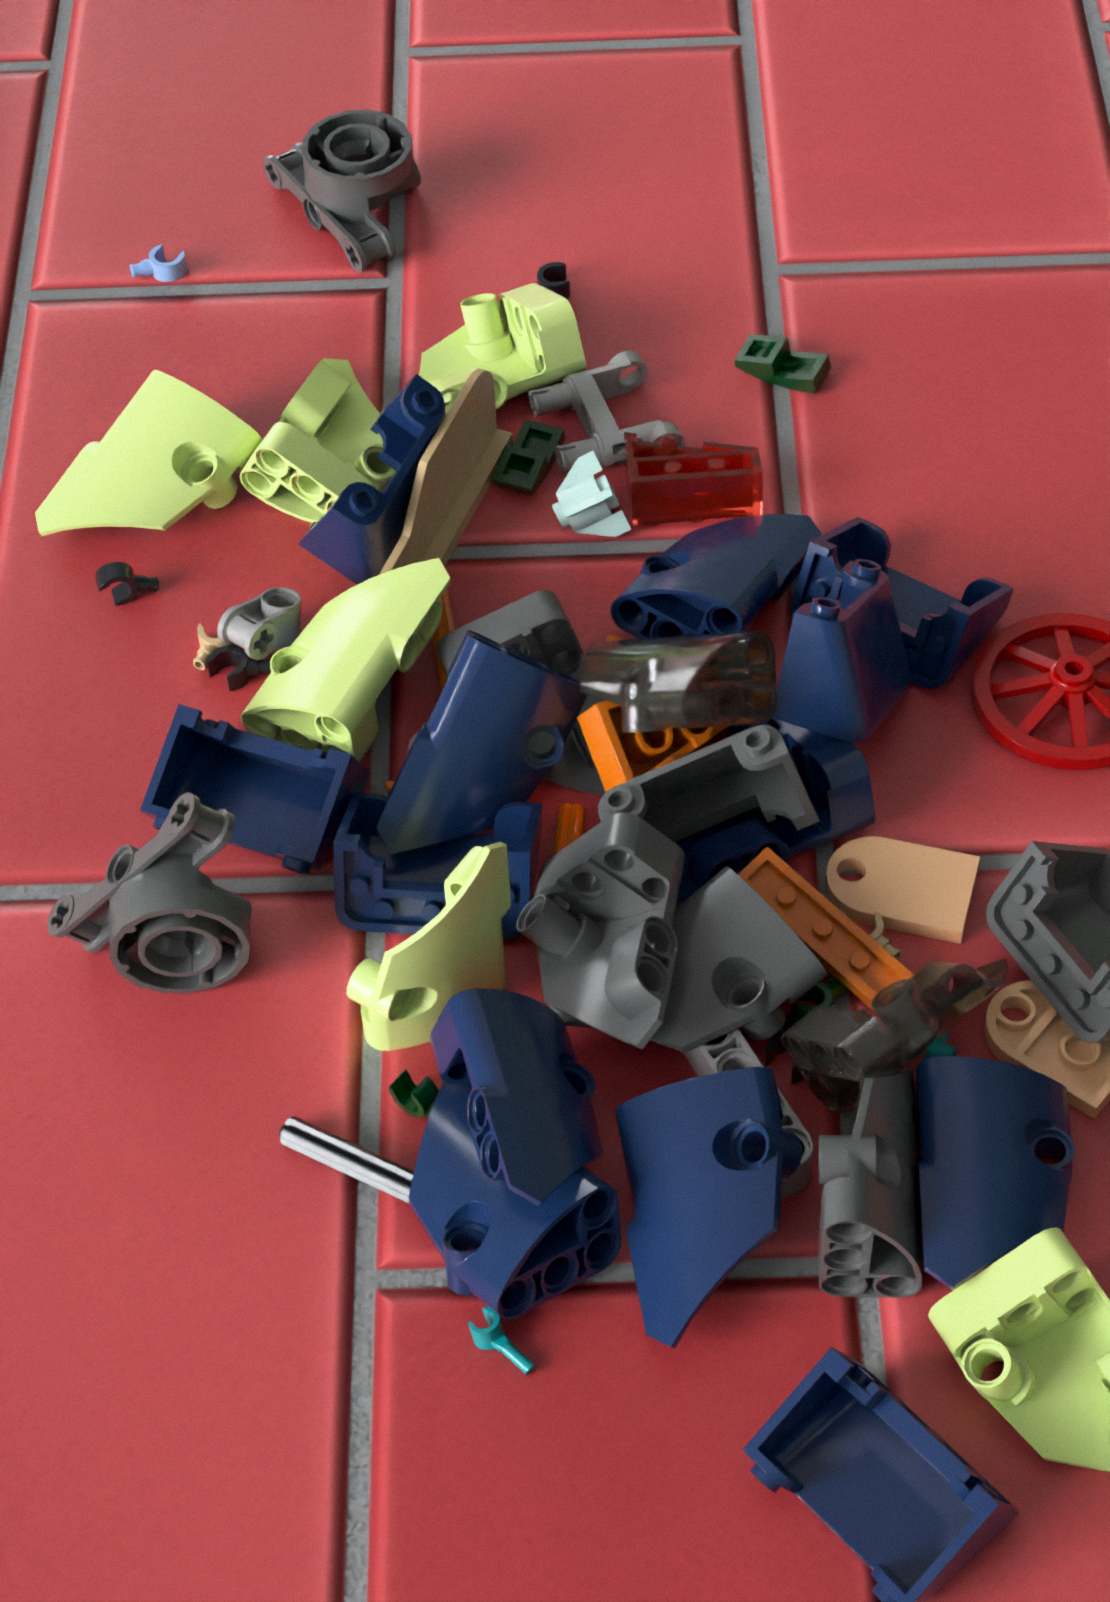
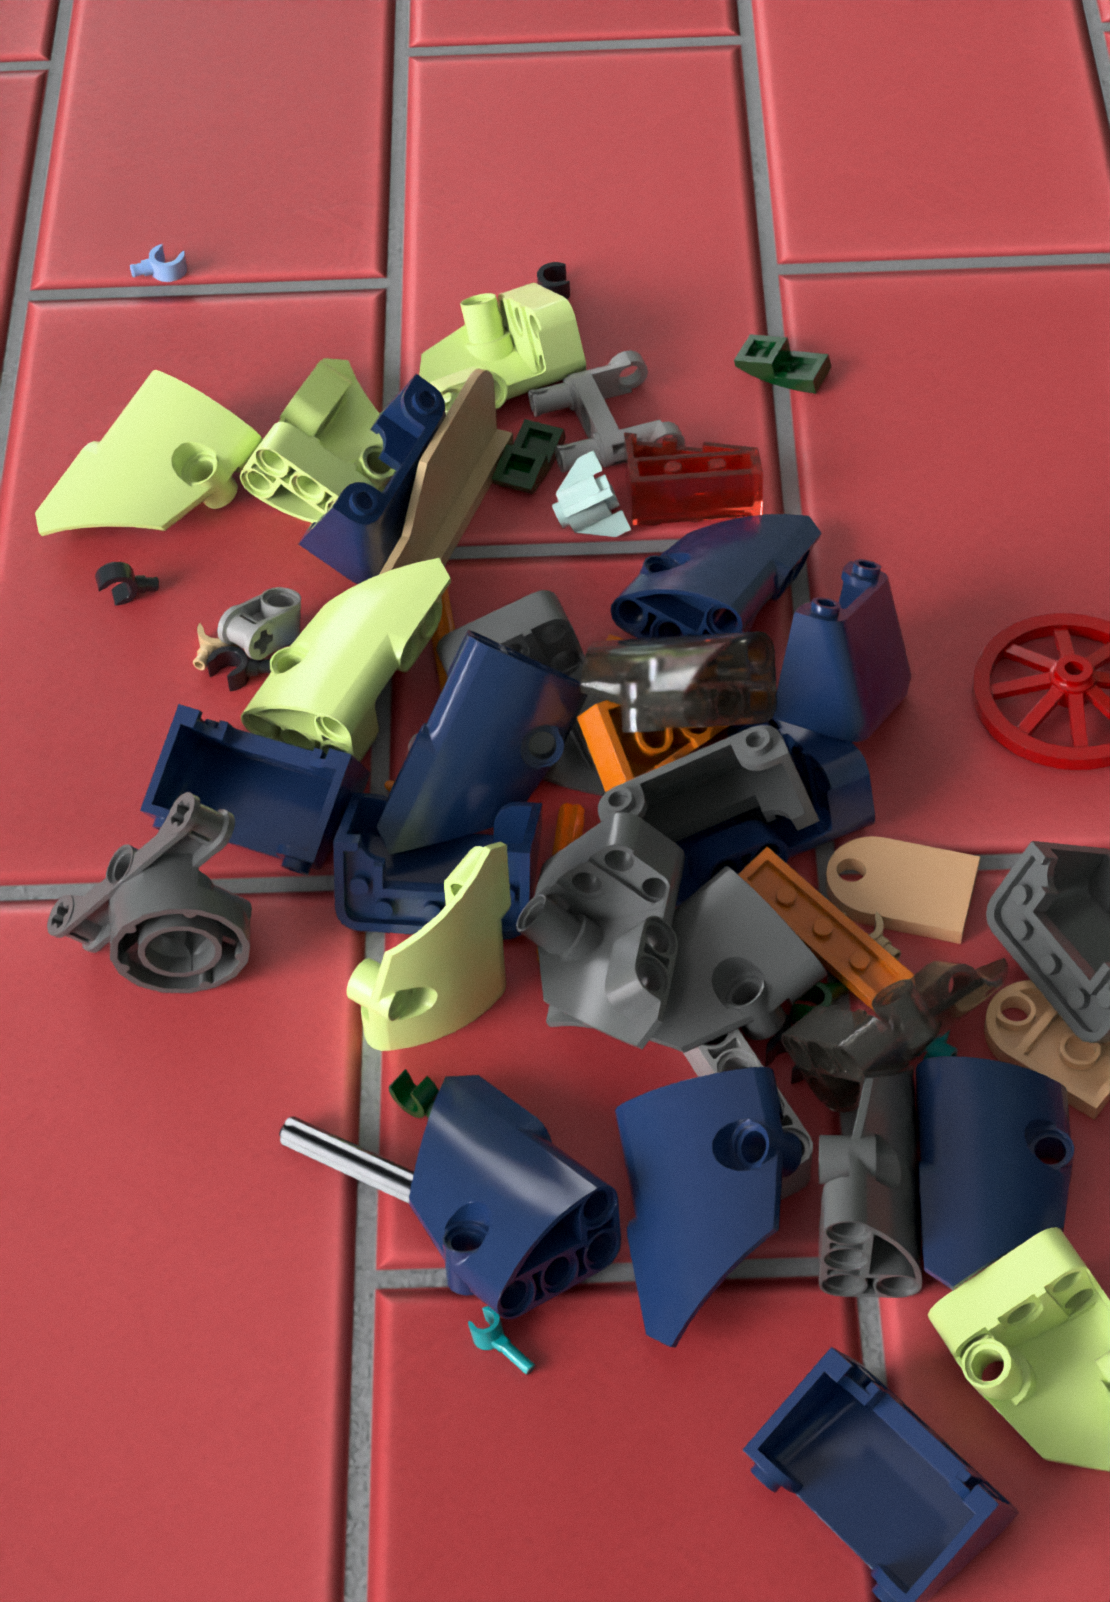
dark grey piece [263,110,421,273] -> none
dark blue panel [429,988,603,1207] -> none
dark blue windscreen [791,517,1014,689] -> none

